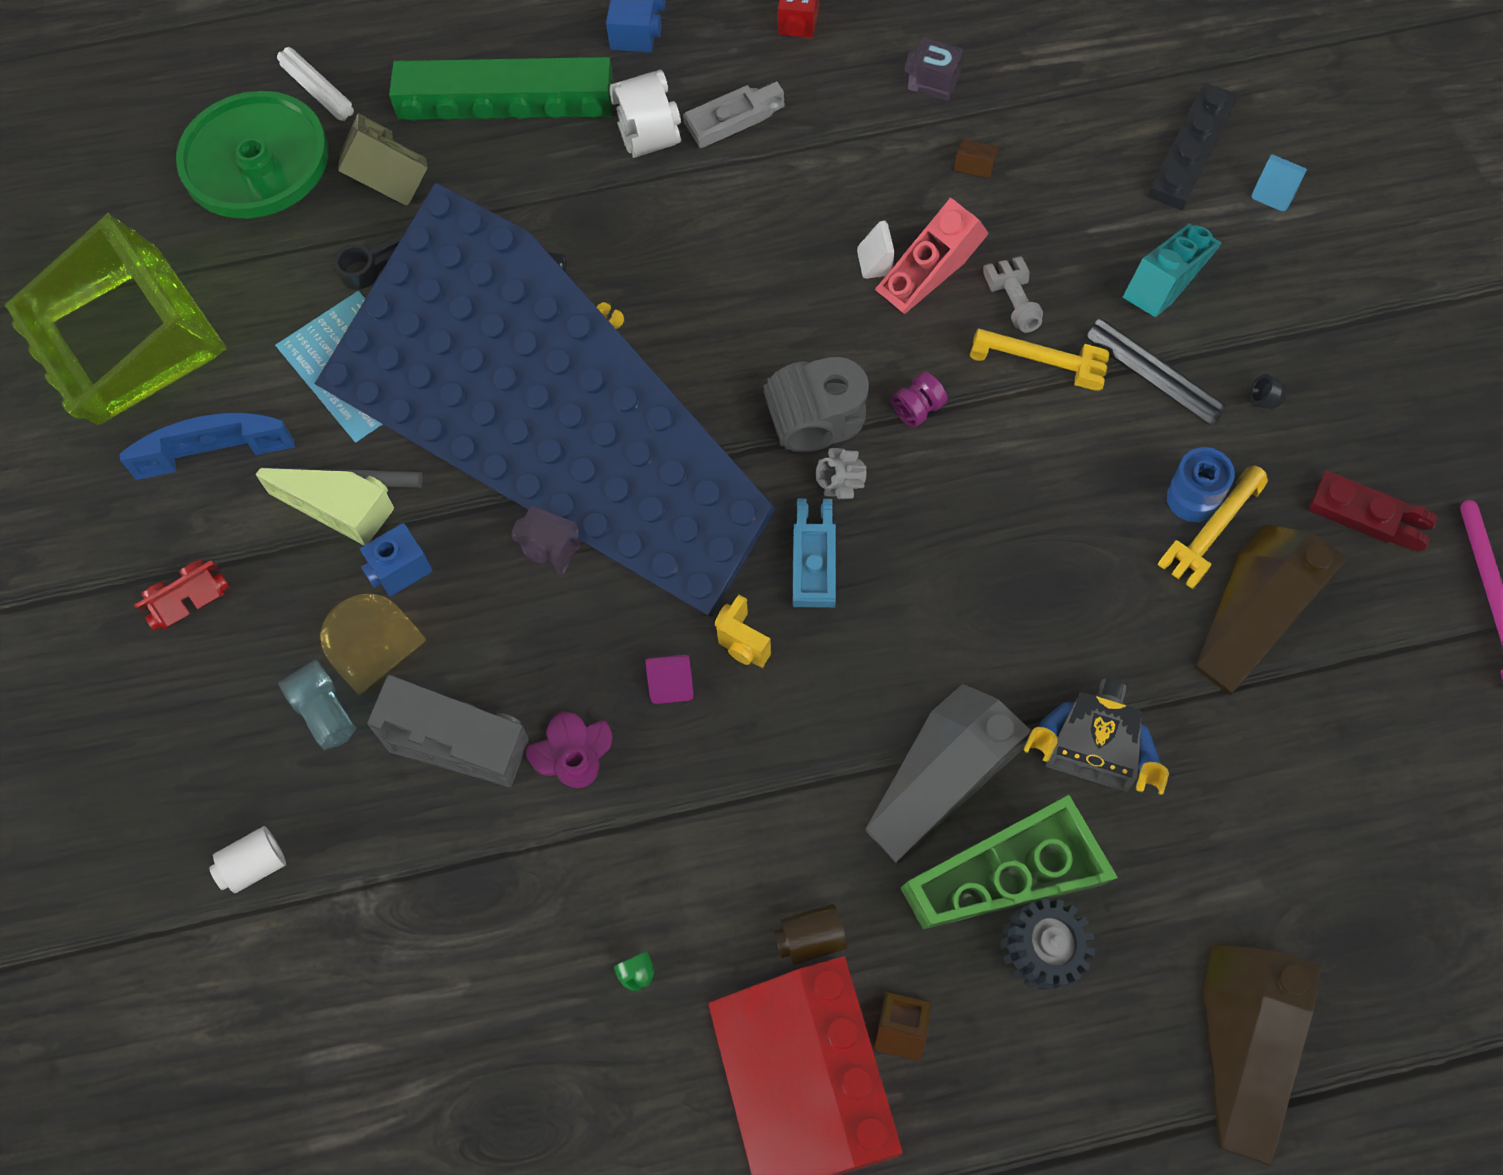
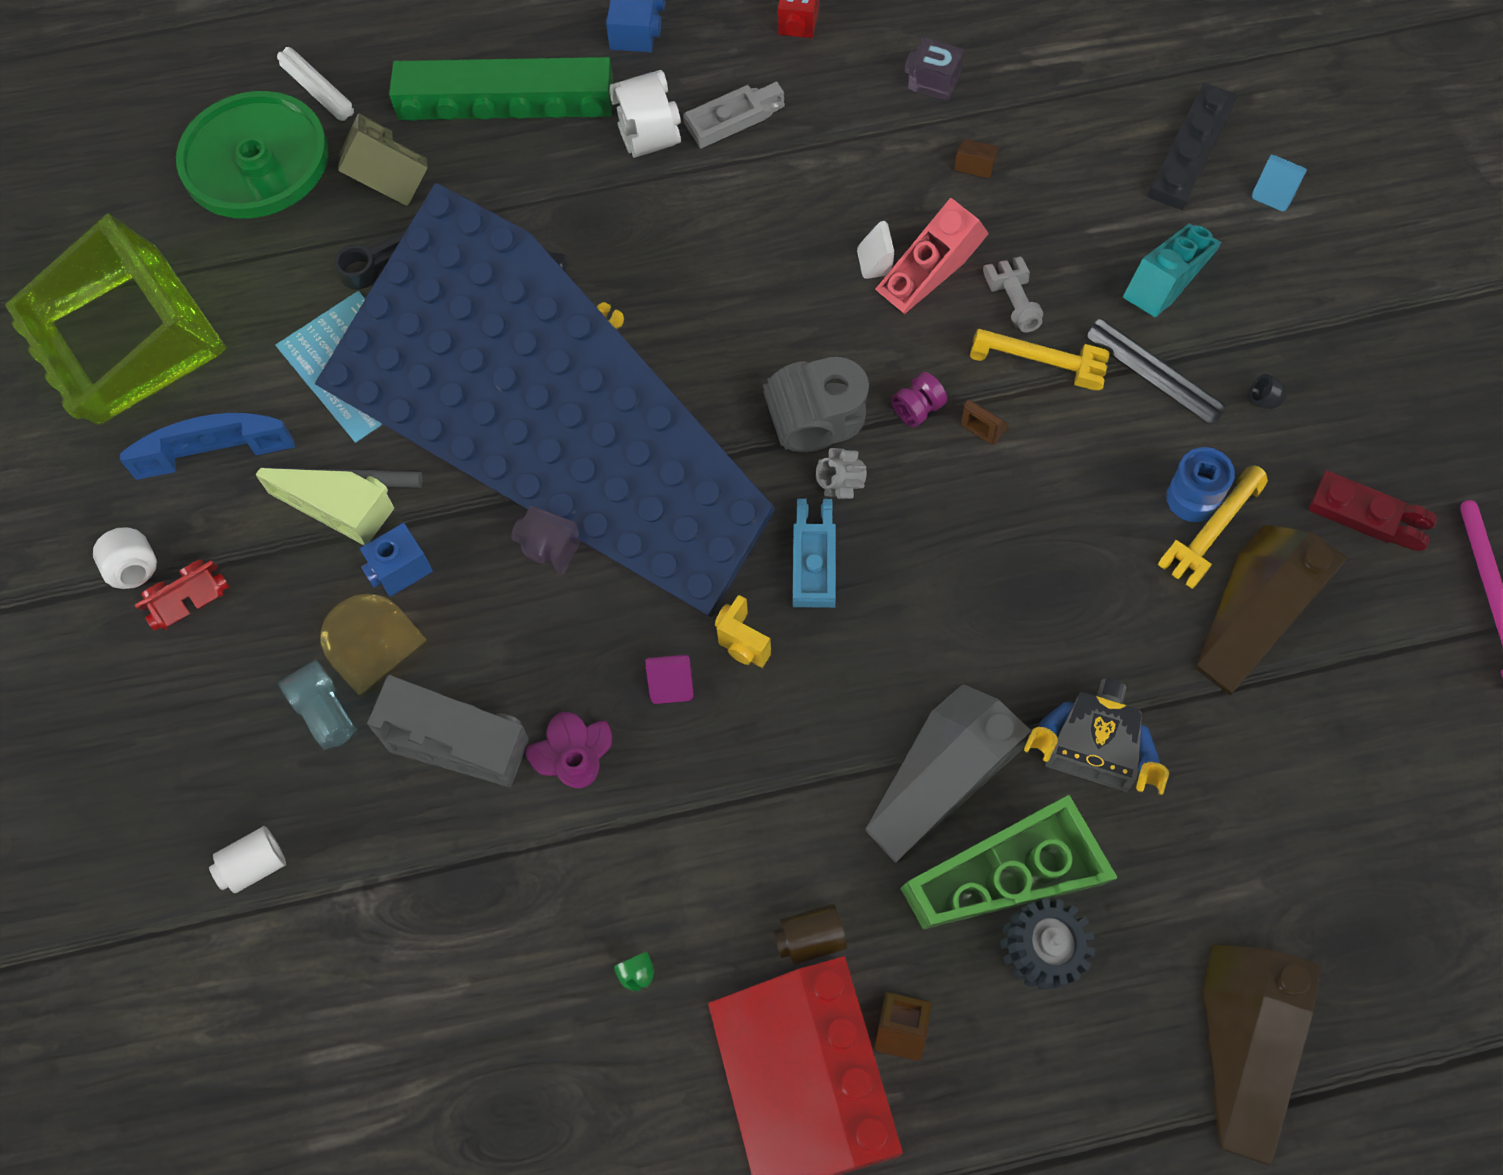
none -> white head [93,527,157,589]
none -> reddish brown slope [961,400,1009,445]

